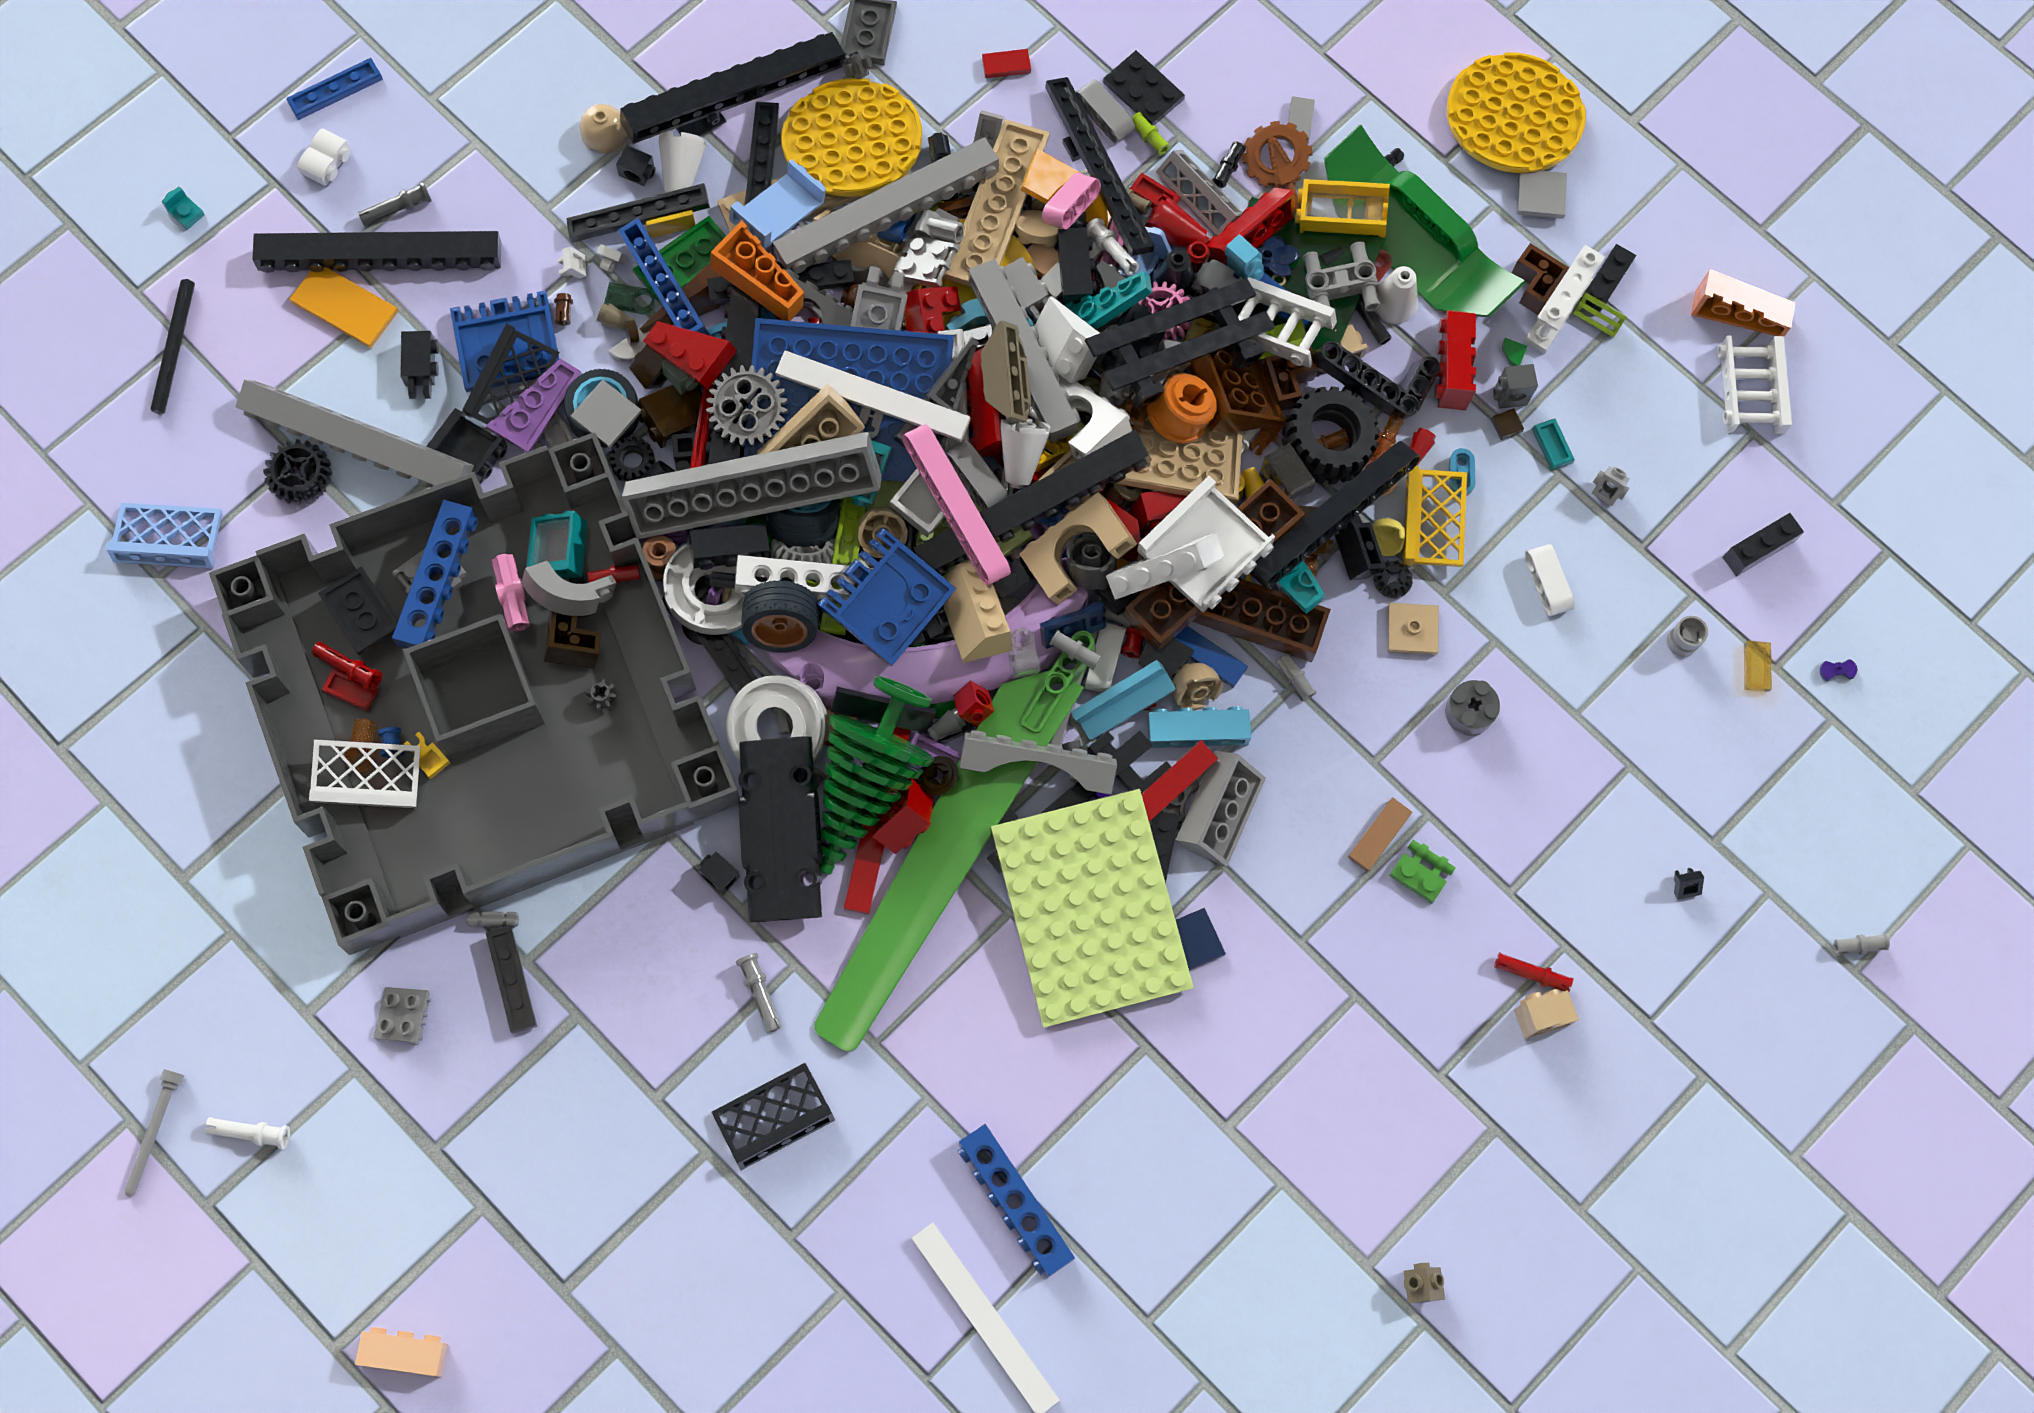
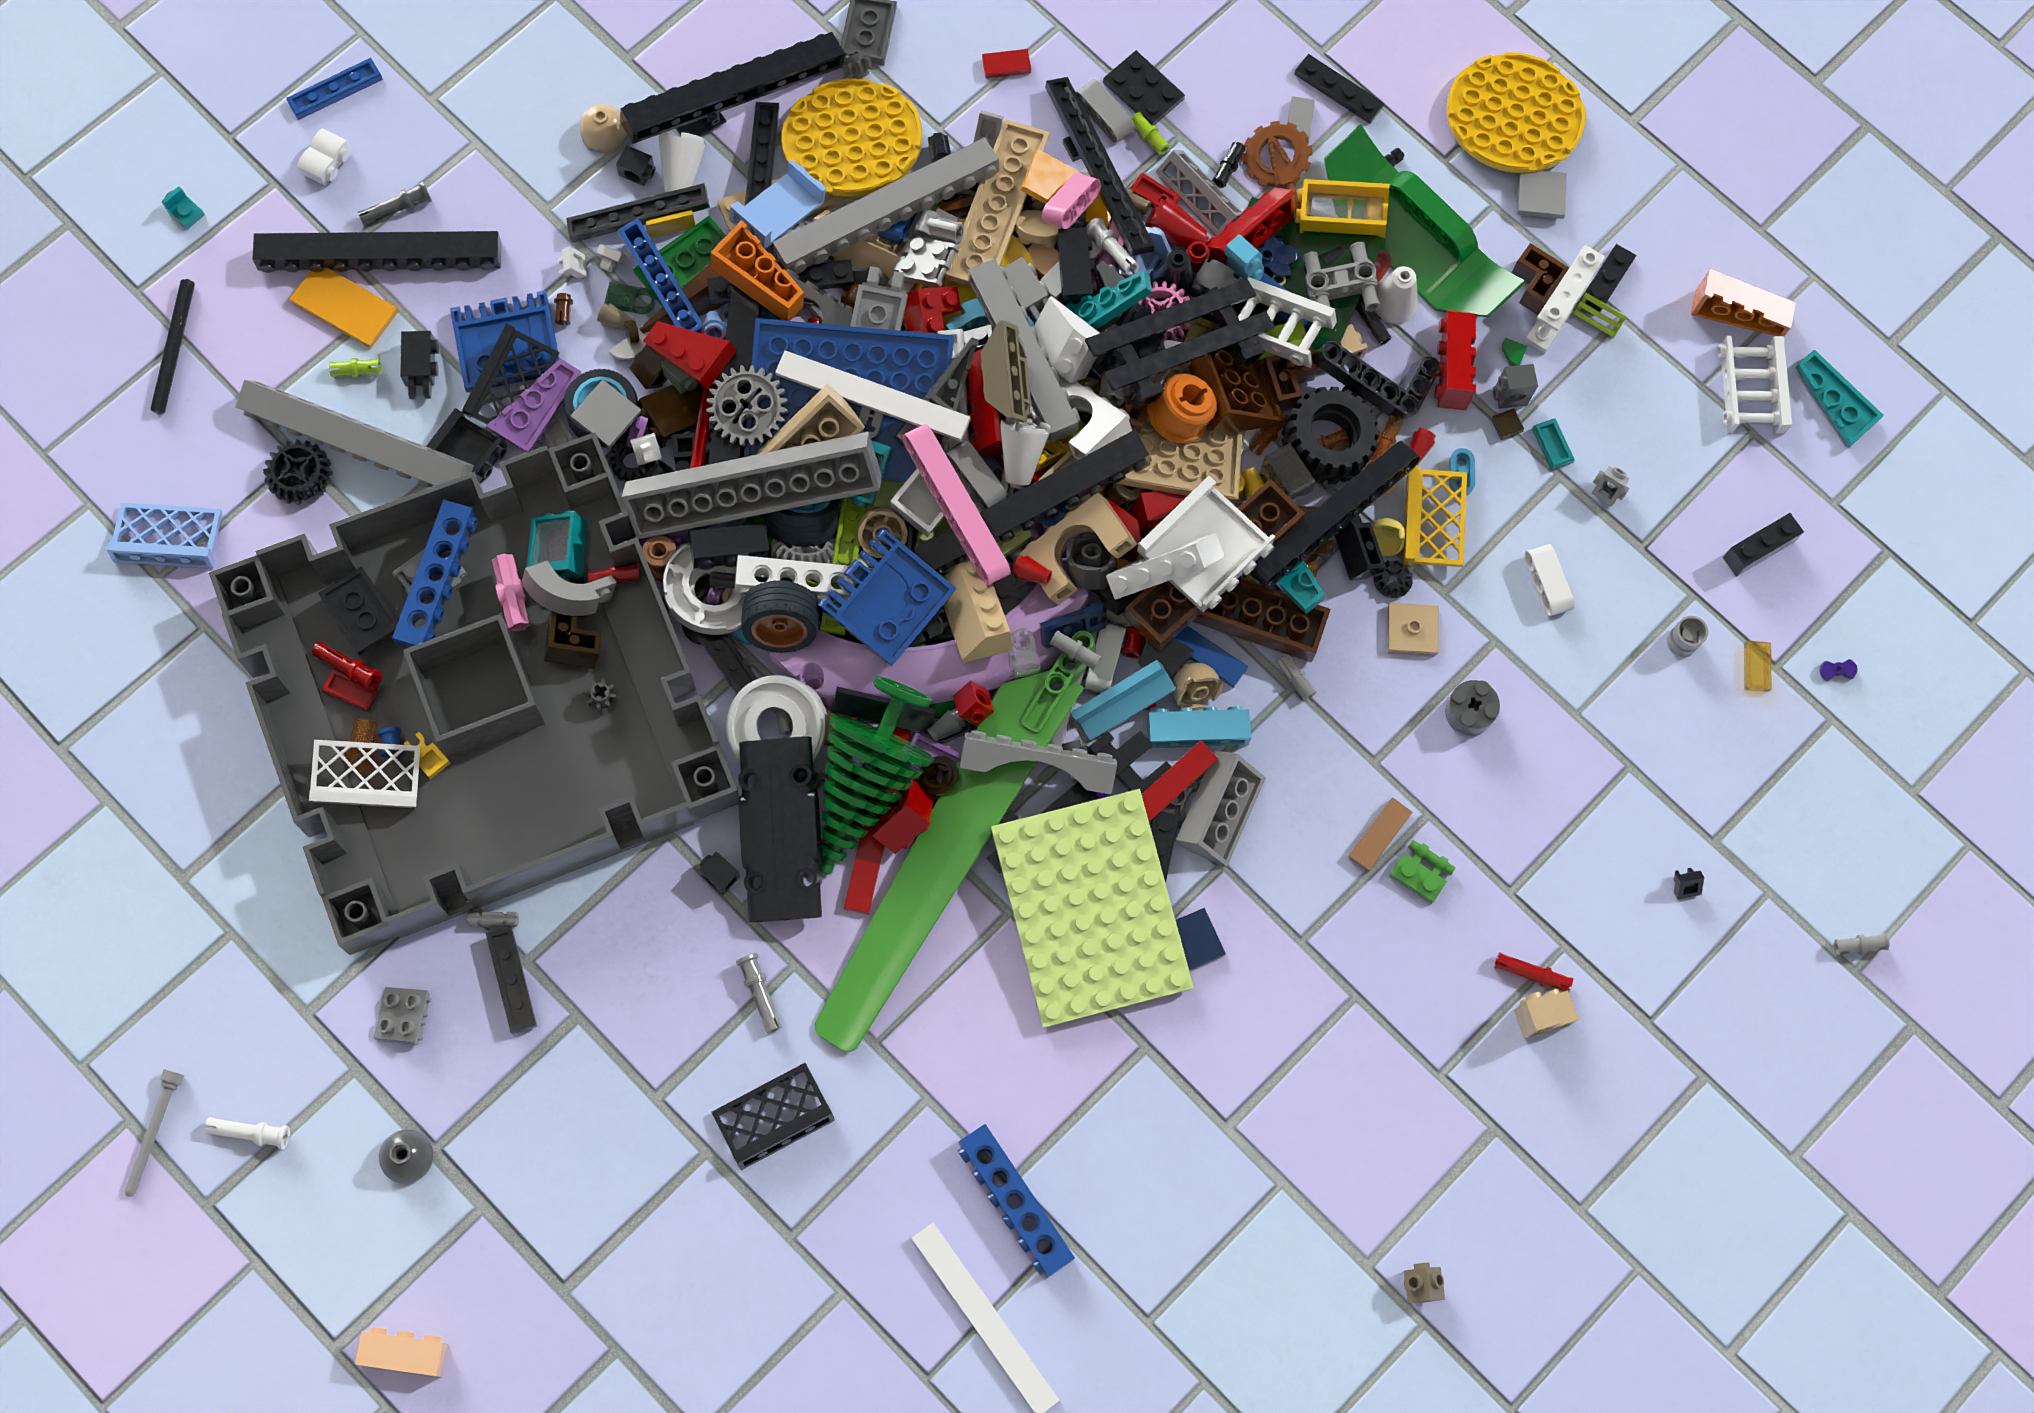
none -> lime pin [329,358,382,378]
none -> dark grey piece [379,1129,433,1184]
none -> medium lavender tile [626,416,648,448]
none -> white tile [630,433,662,465]
none -> medium blue cone [702,311,726,339]
none -> red cone [1013,555,1052,585]
none -> black plate [1294,53,1385,124]
none -> teal wing [1795,349,1884,448]

